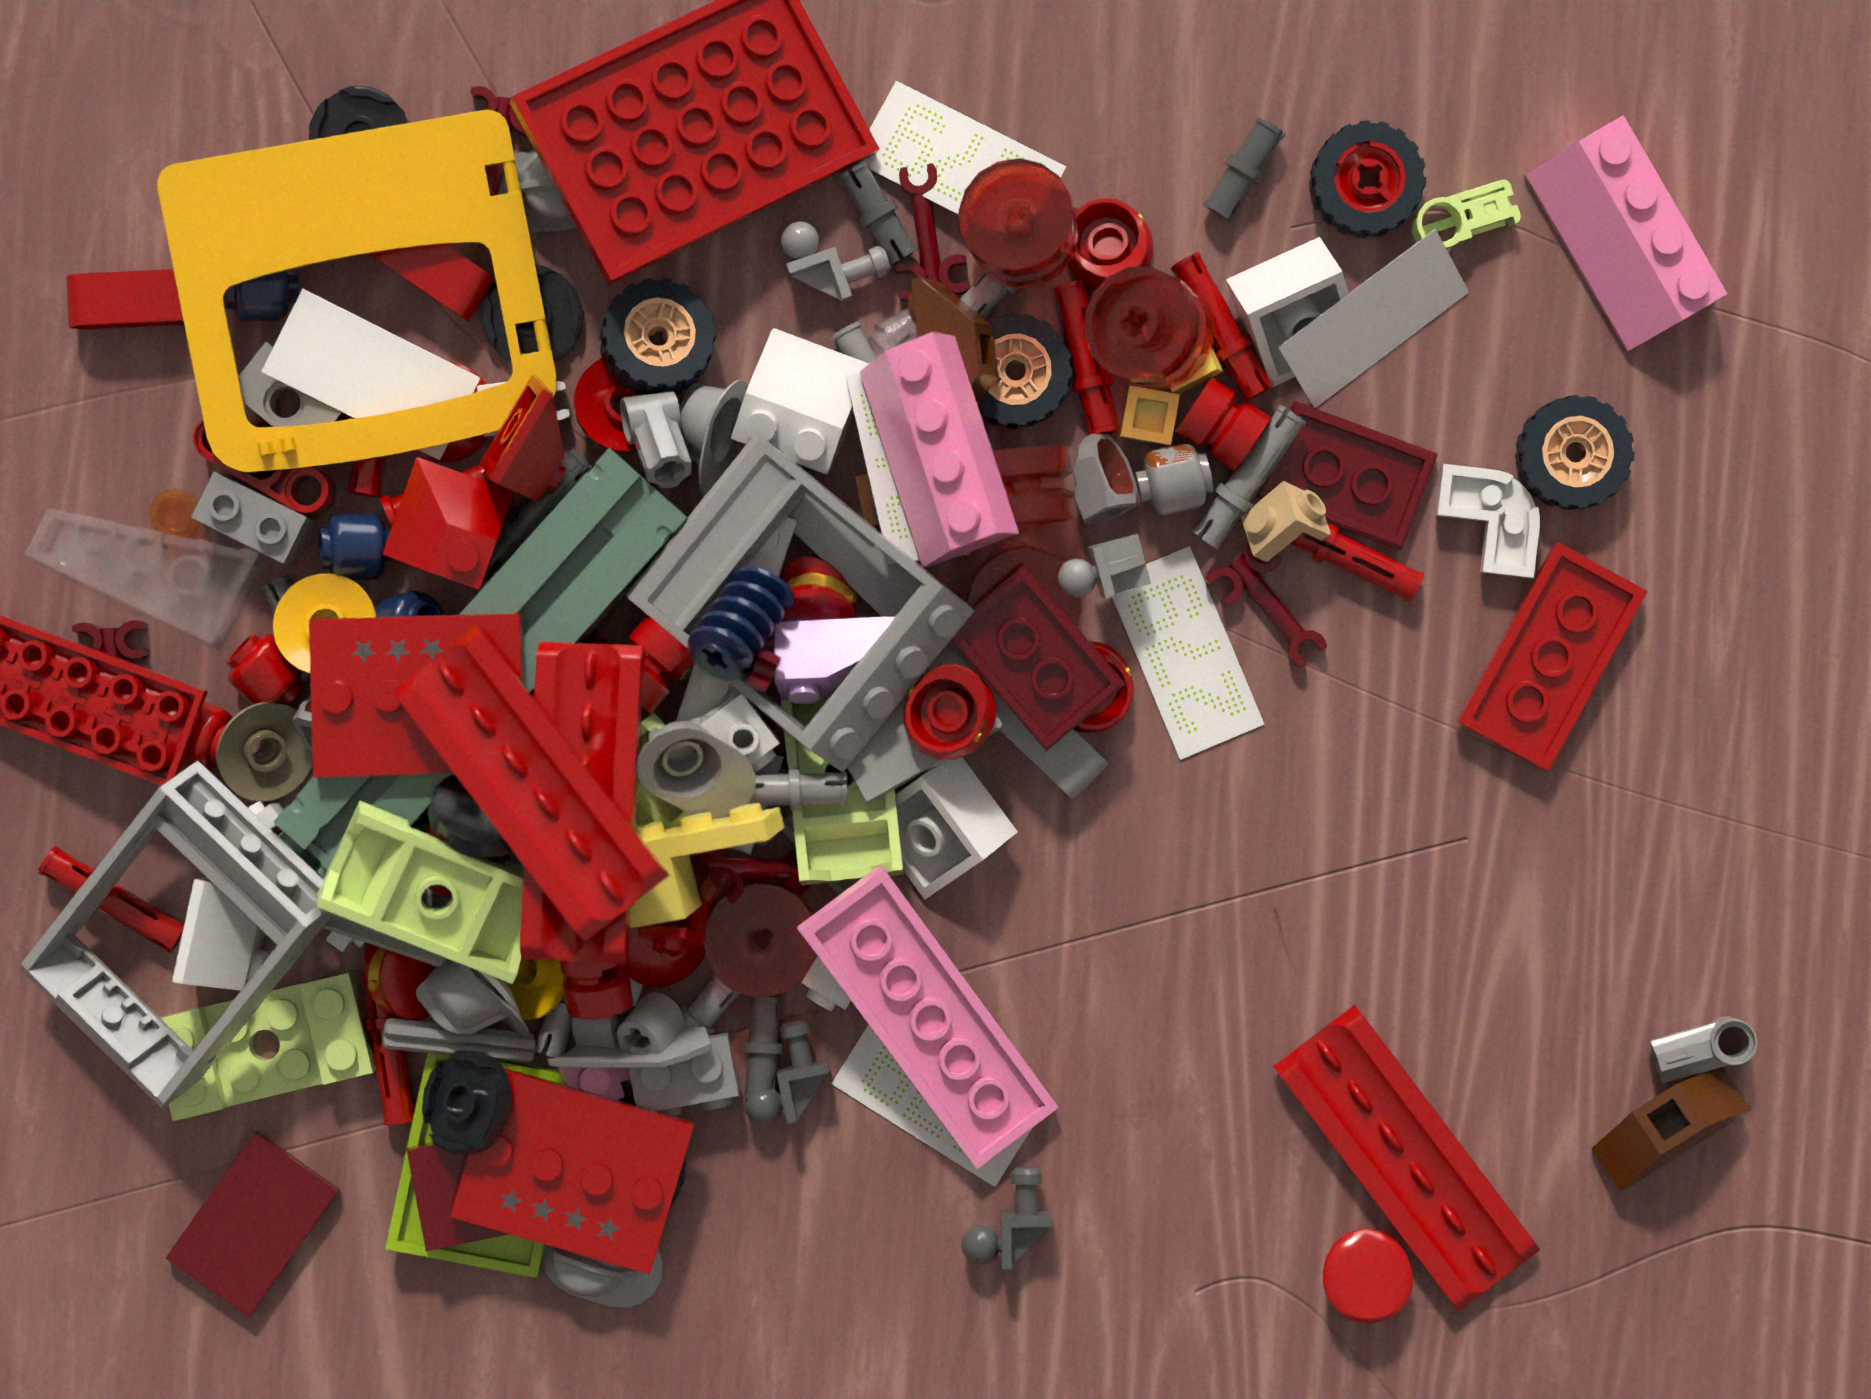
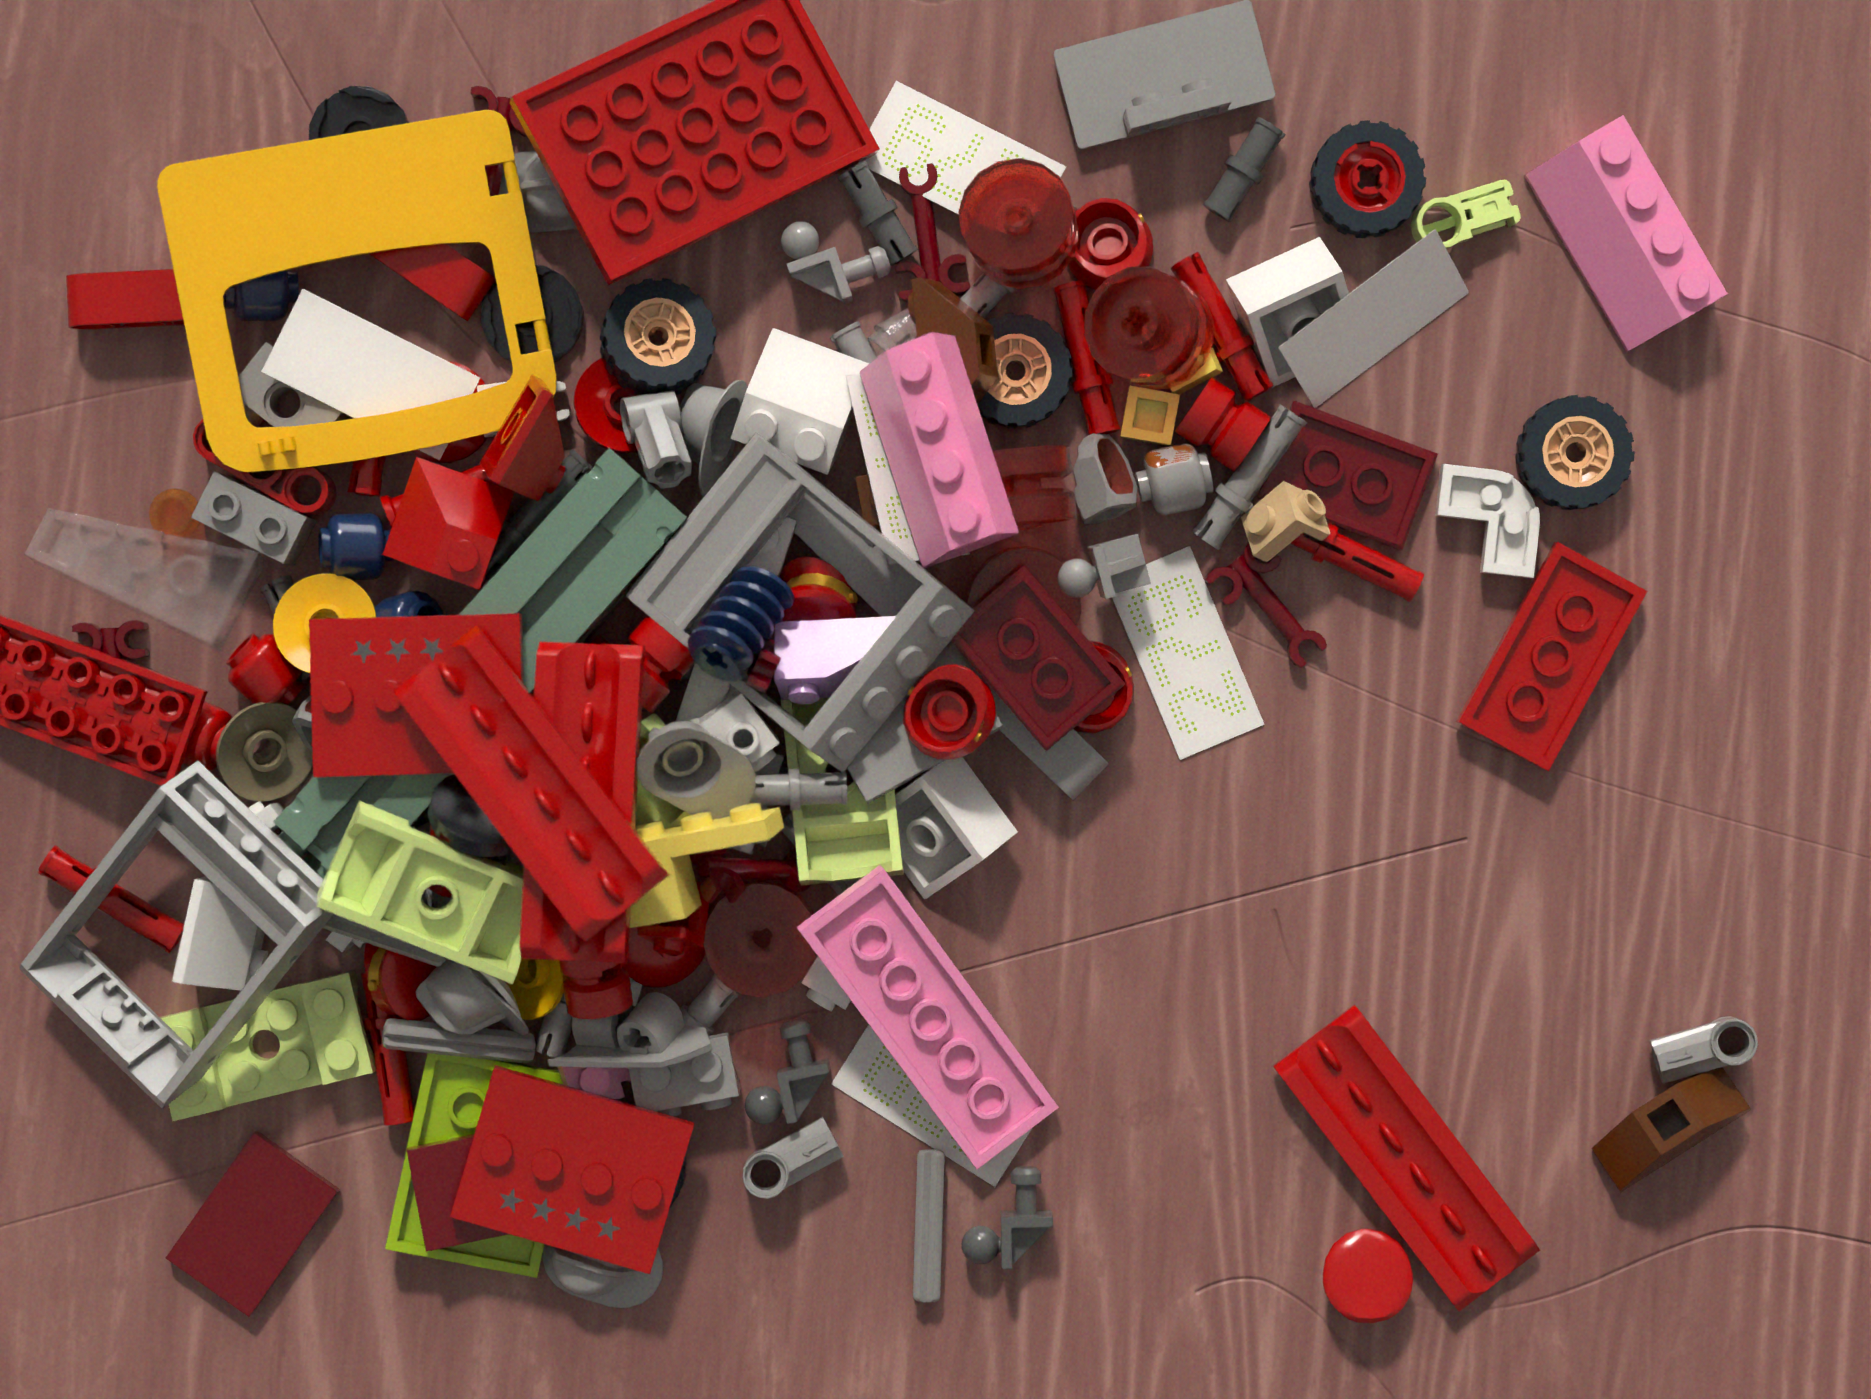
black tile [422,1050,512,1155] -> none
dark grey pin [743,996,784,1099] -> none
none -> light grey piece [742,1117,844,1199]
none -> light grey axle [913,1149,945,1303]
none -> light grey bracket [1053,0,1275,150]

